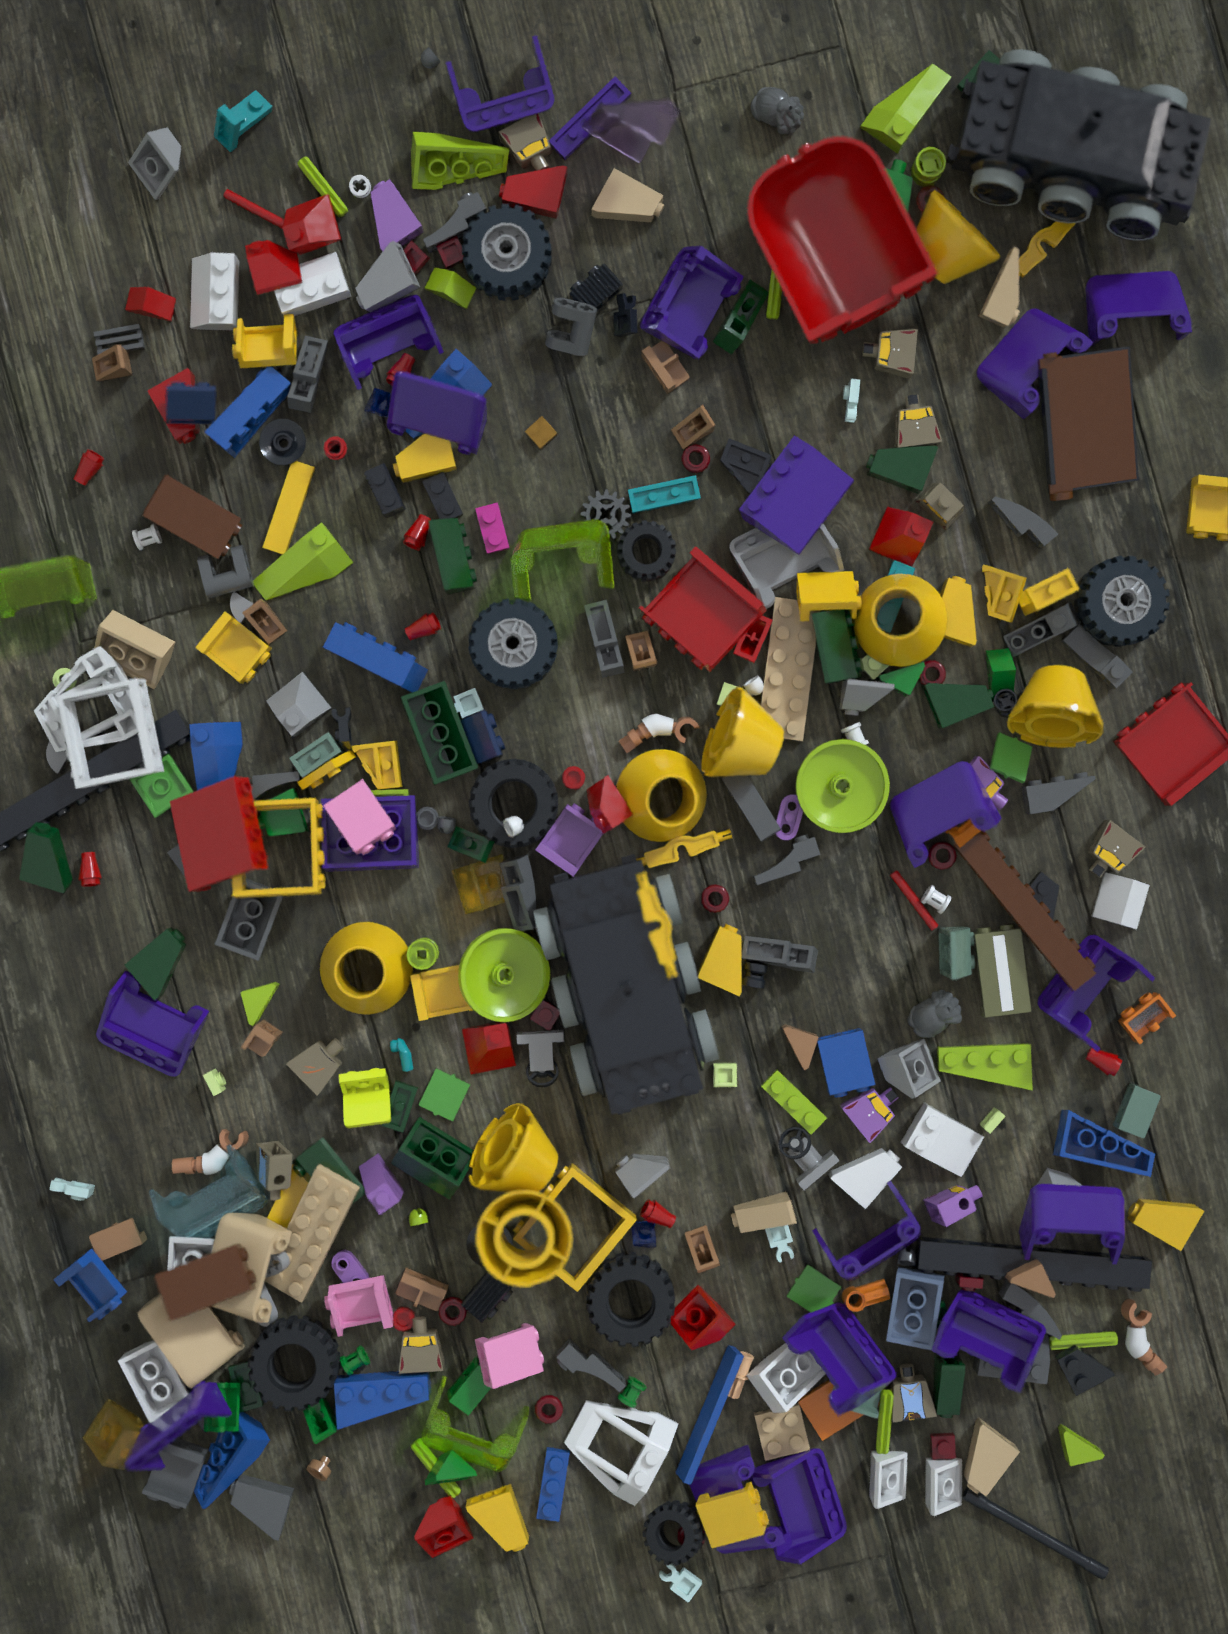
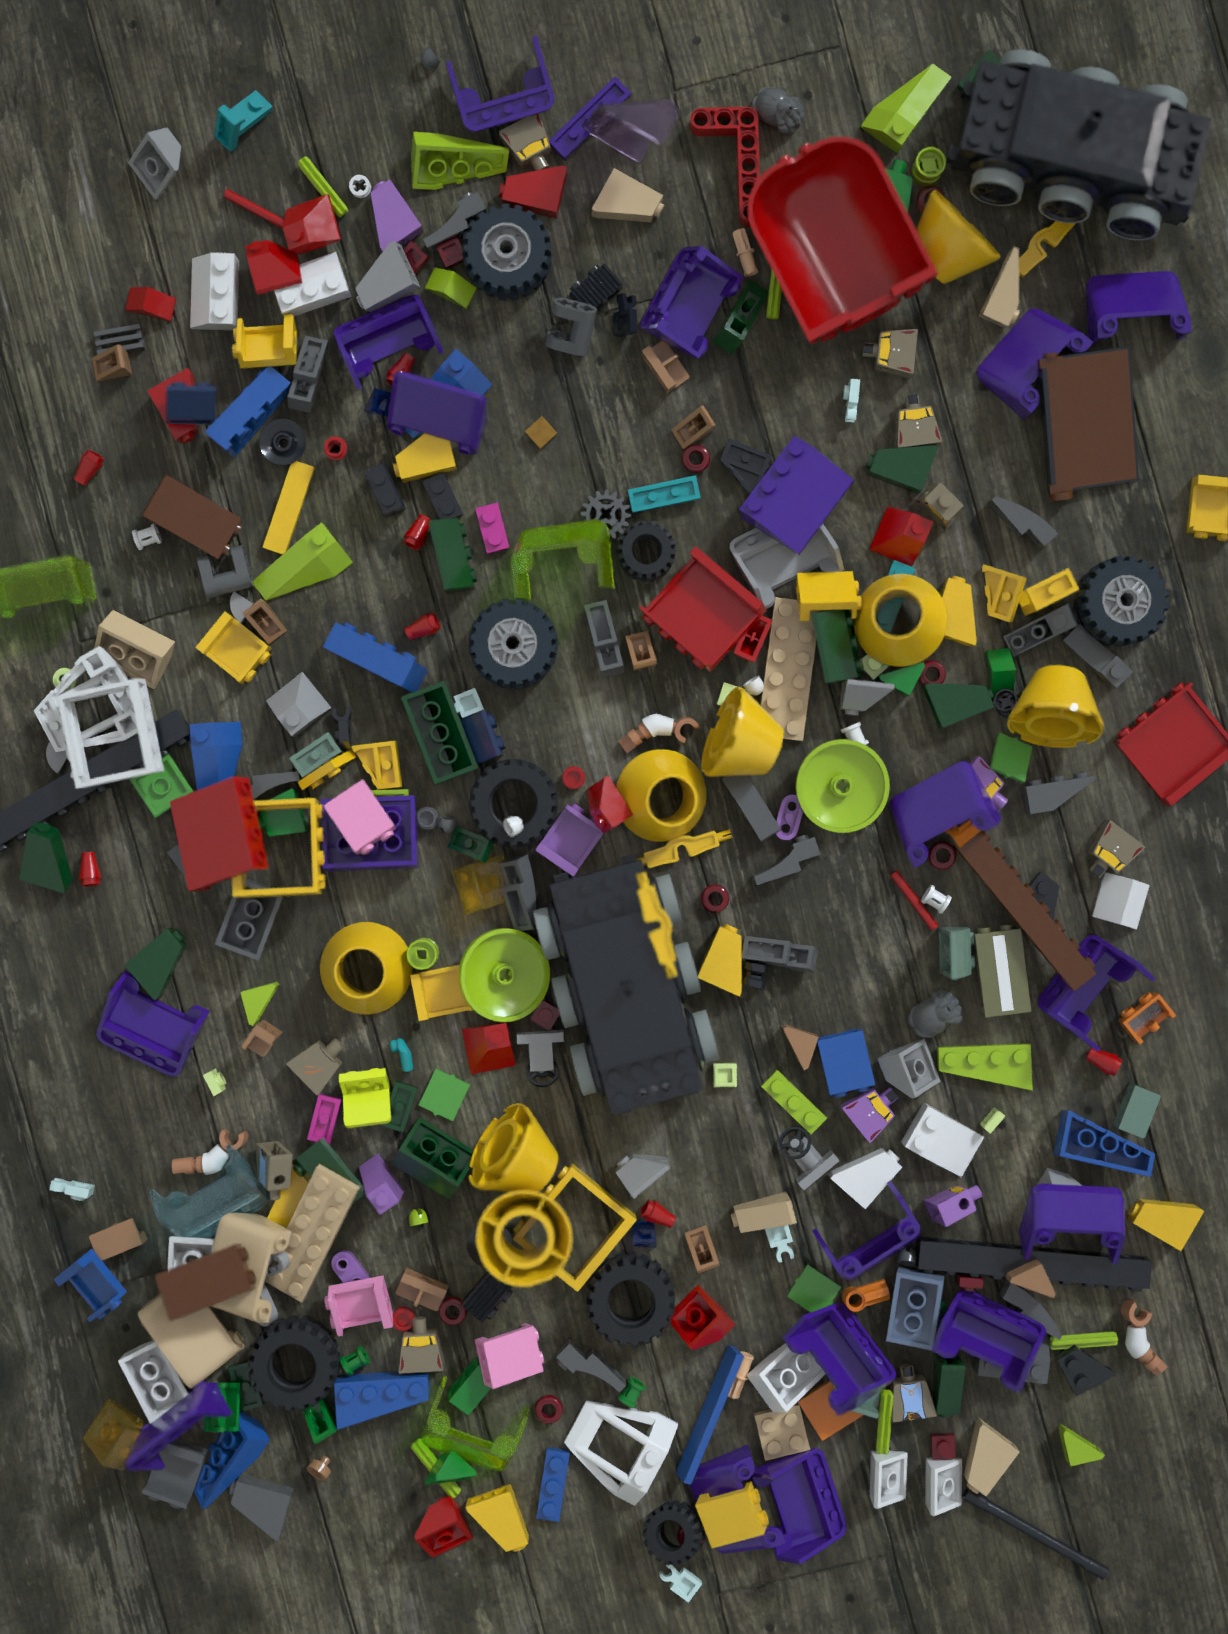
none -> dark pink plate [307,1093,342,1145]
none -> red beam [689,107,760,228]
none -> light nougat axle [732,228,759,277]

